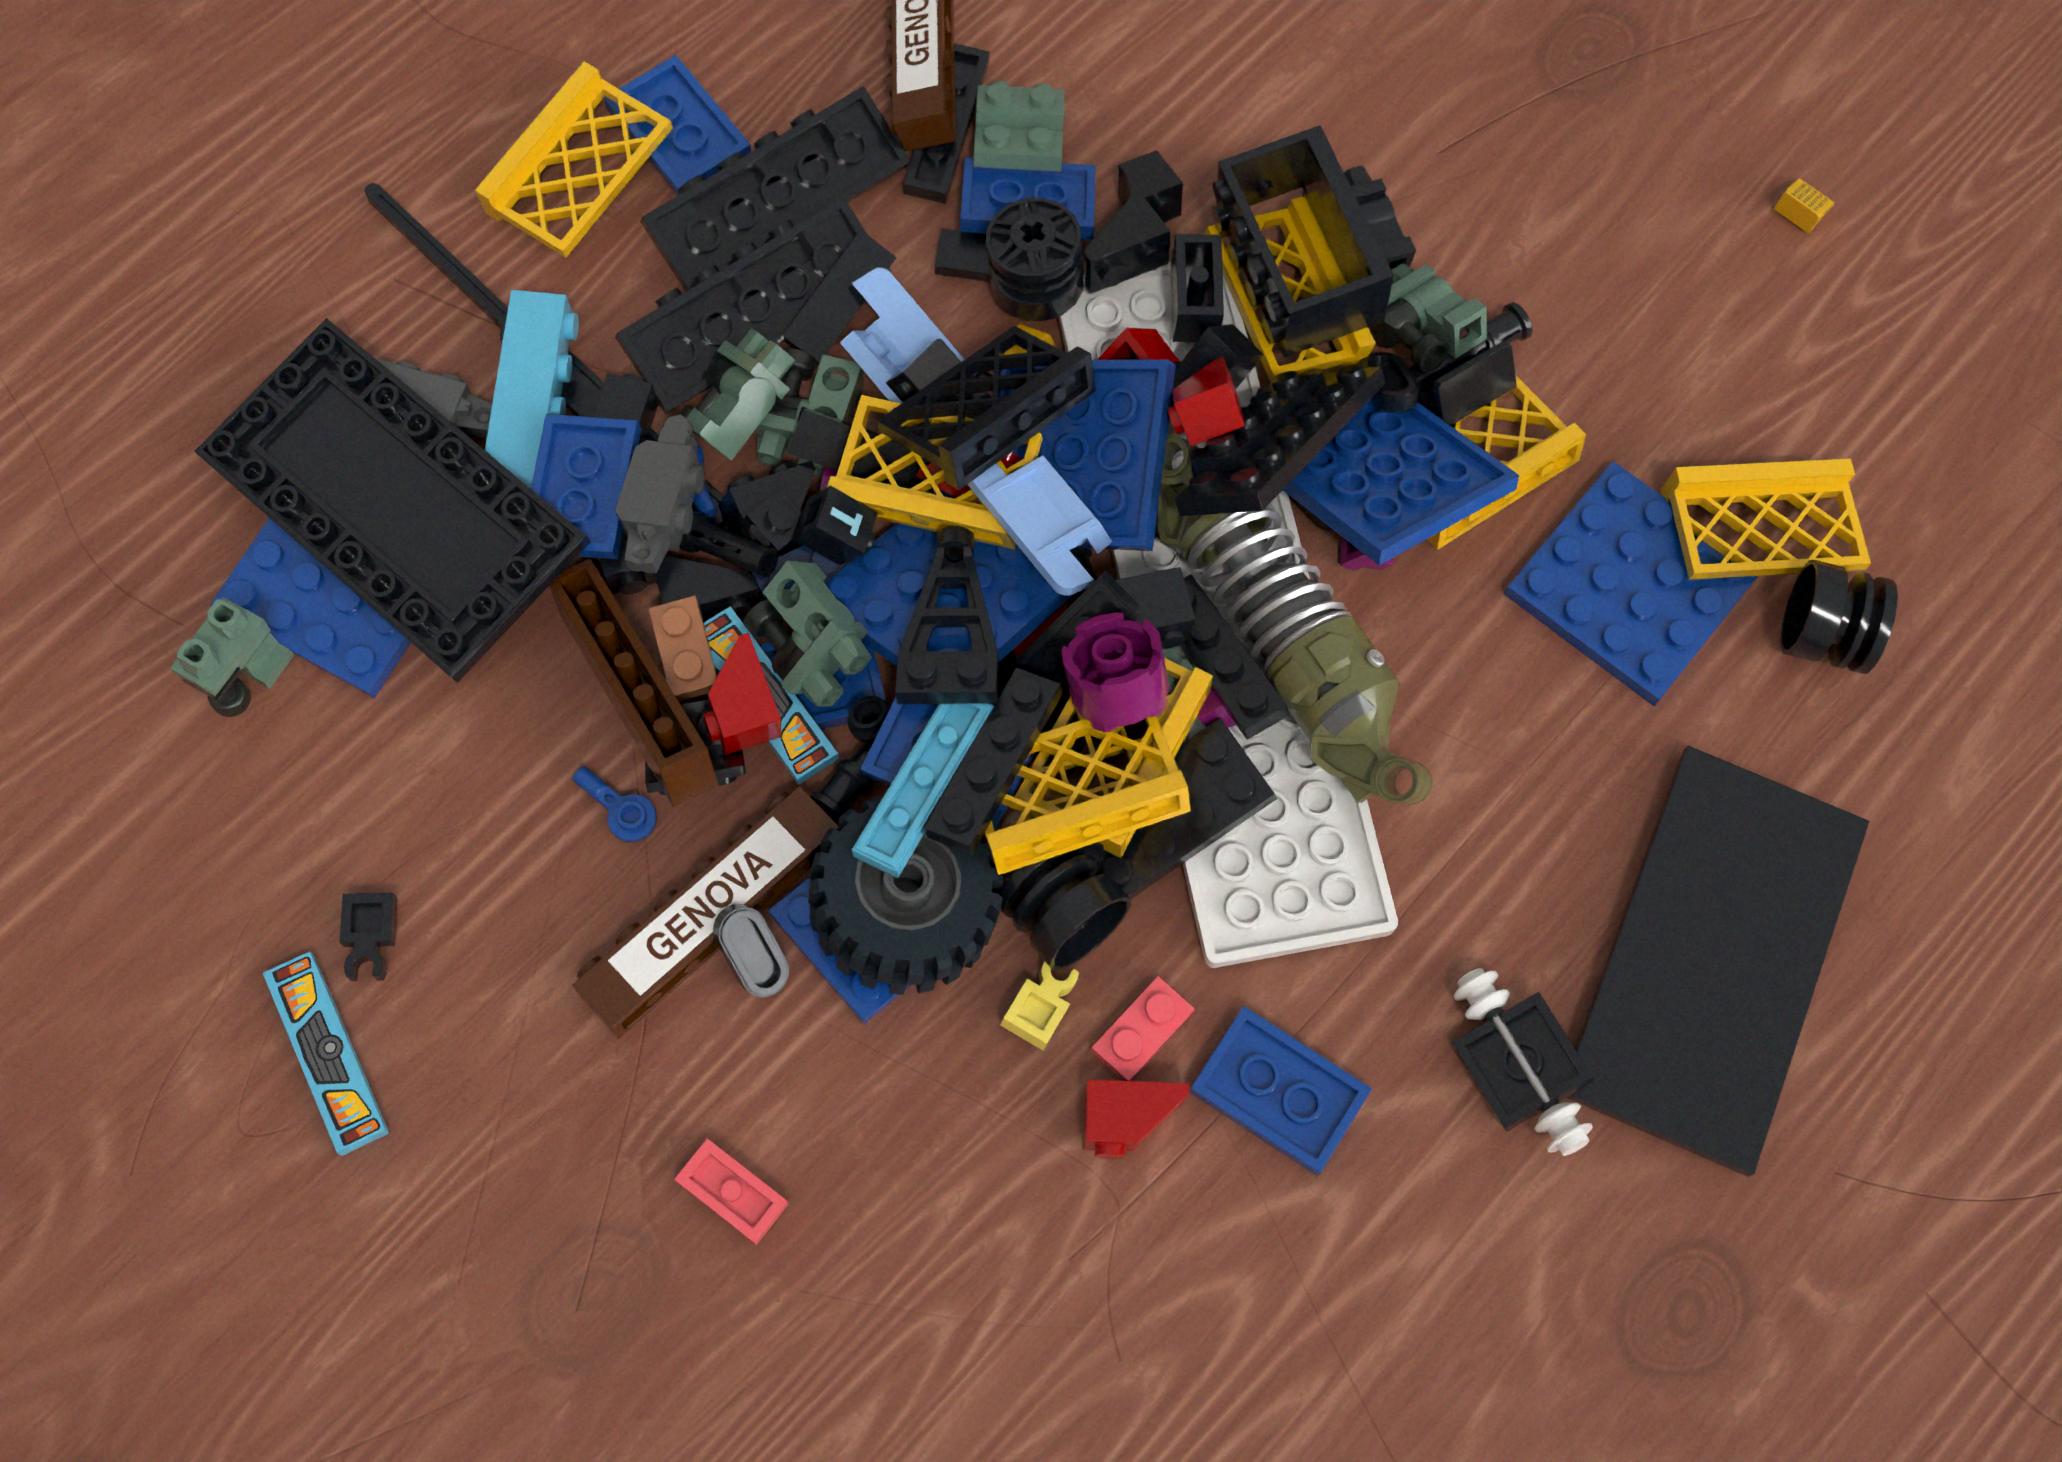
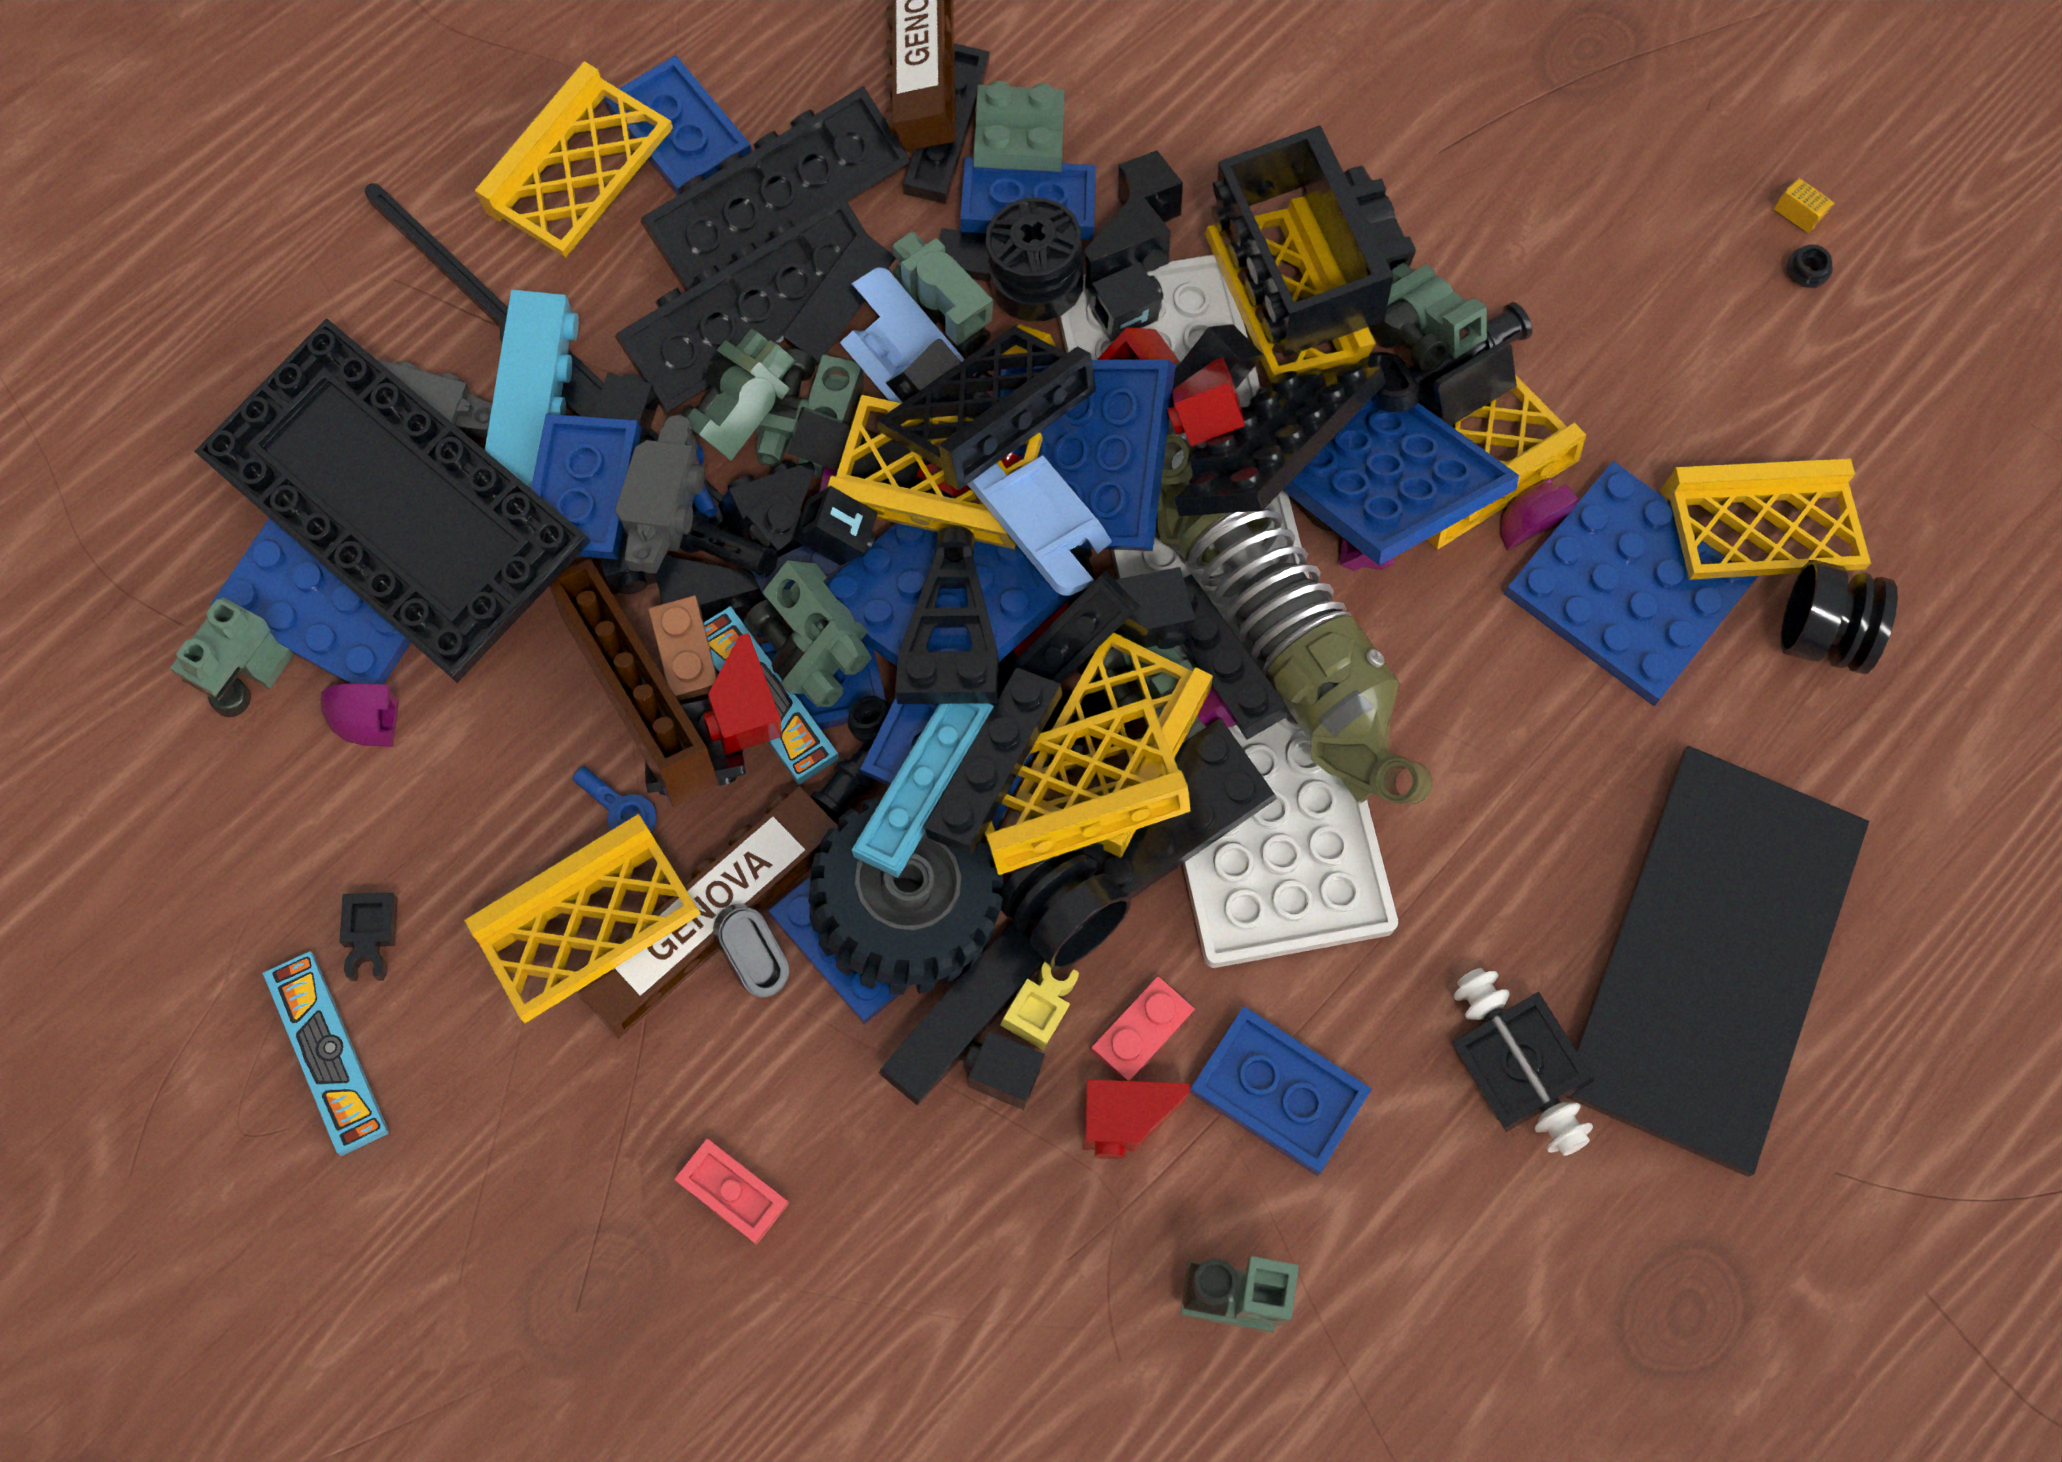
magenta brick [1062,612,1169,732] -> none
black brick [1170,234,1224,342] -> none
none -> magenta brick [320,683,399,747]
none -> yellow fence [464,814,701,1023]
none -> black slope [879,922,1045,1106]
none -> sand green hips [892,231,993,358]
none -> black brick [963,1031,1045,1110]
none -> black brick [1089,262,1164,342]
none -> sand green hips [1180,1256,1299,1333]
none -> magenta brick [1500,478,1579,551]
none -> black plate [1787,244,1832,288]

